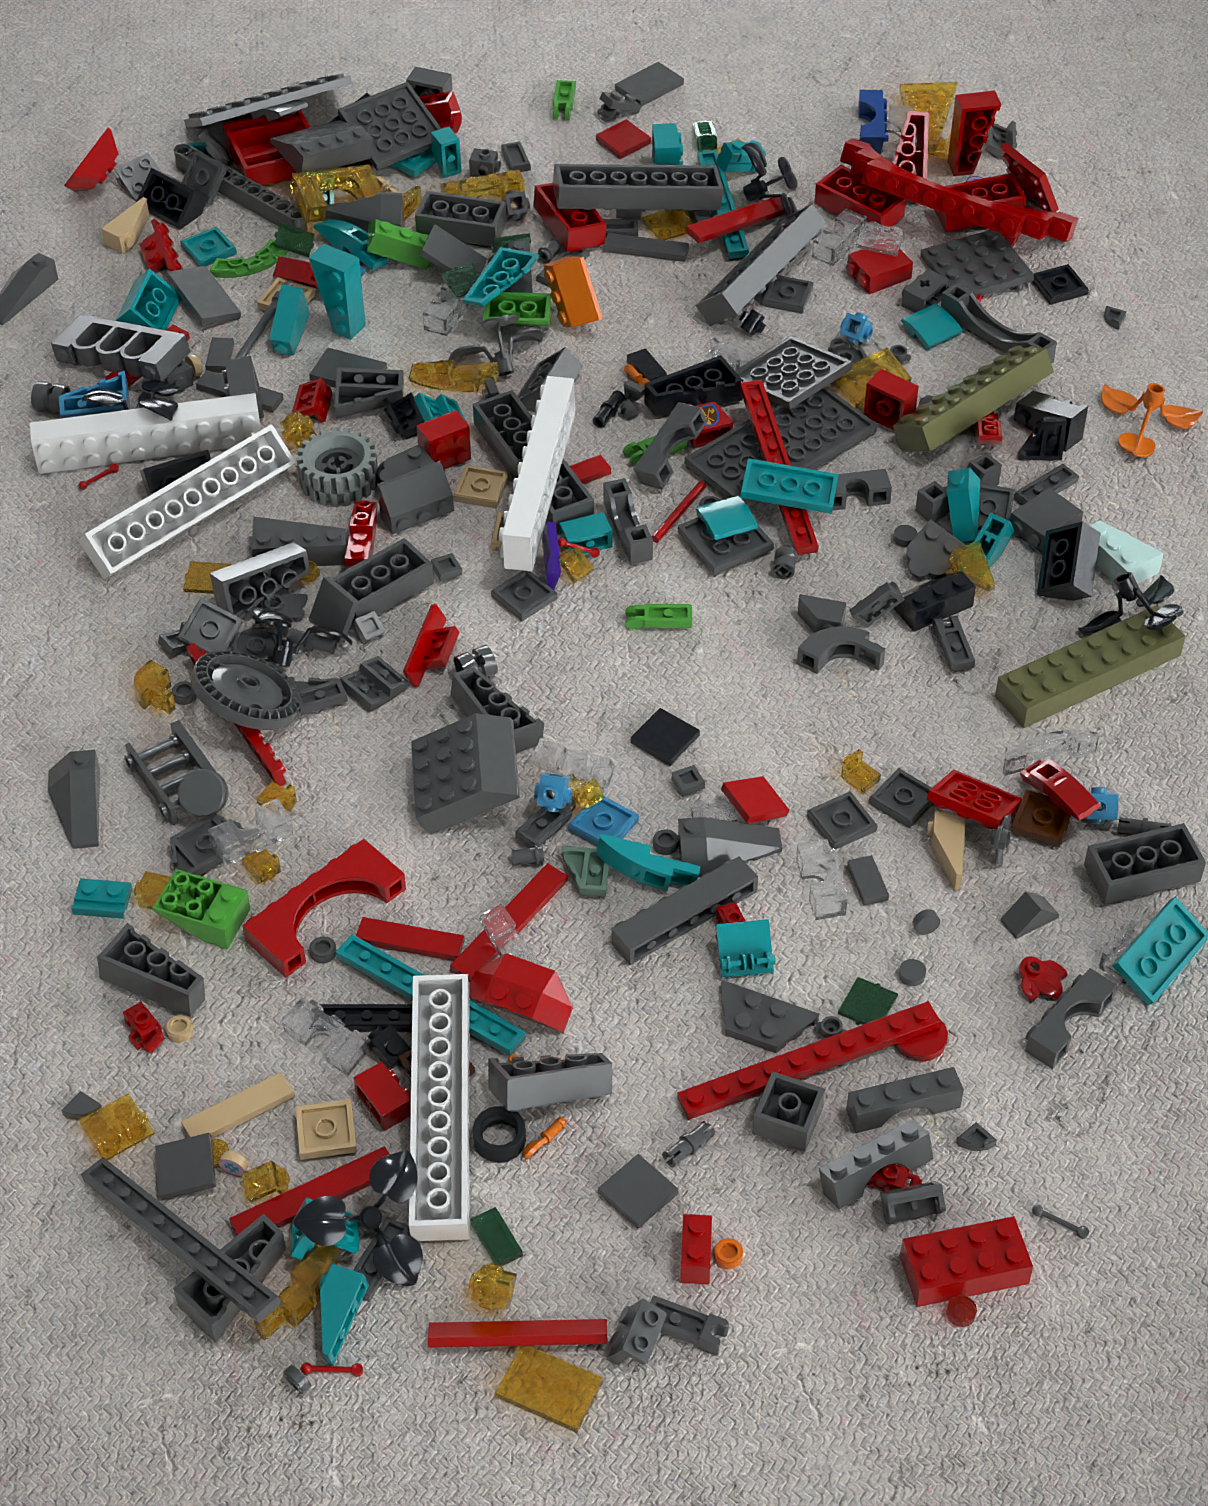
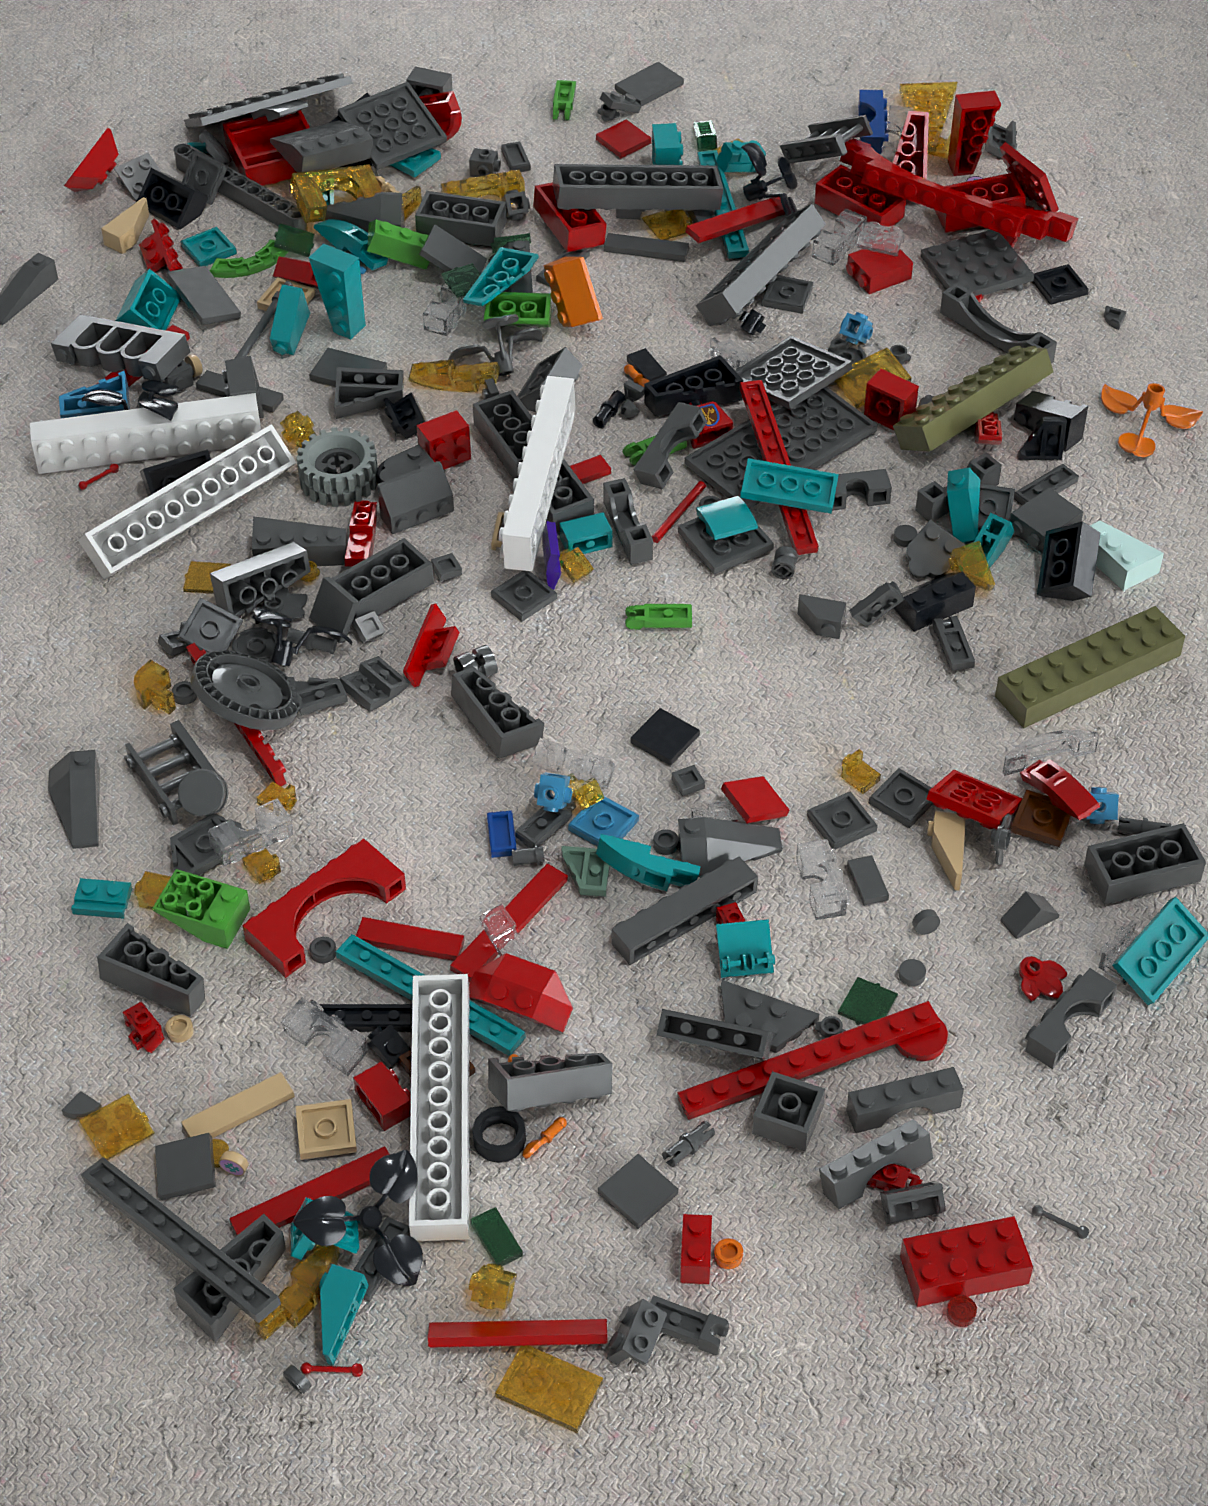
dark grey wheel [31,381,71,413] -> none
dark grey tile [205,337,234,372] -> none
clear yellow bracket [242,1161,290,1202] -> none
red bracket [291,378,332,423] -> none
dark grey slope [411,713,520,835] -> none
teal slope [414,392,470,429] -> none
teal slope [431,127,462,178] -> none
tan tile [453,465,509,508] -> none
dark grey pin [538,238,561,262] -> none
red hinge [558,538,600,557] -> none
dark grey tile [603,219,638,238] -> none
dark grey arch [797,626,886,674] -> none
teal slope [901,303,963,350] -> none
dark grey brick [902,269,949,313] -> none
dark grey tile [956,1122,997,1151] -> none
black plant [1078,572,1184,636] -> none
none -> blue tile [487,810,517,858]
none -> dark grey brick [656,1009,774,1060]
none -> dark grey fence [780,115,873,164]

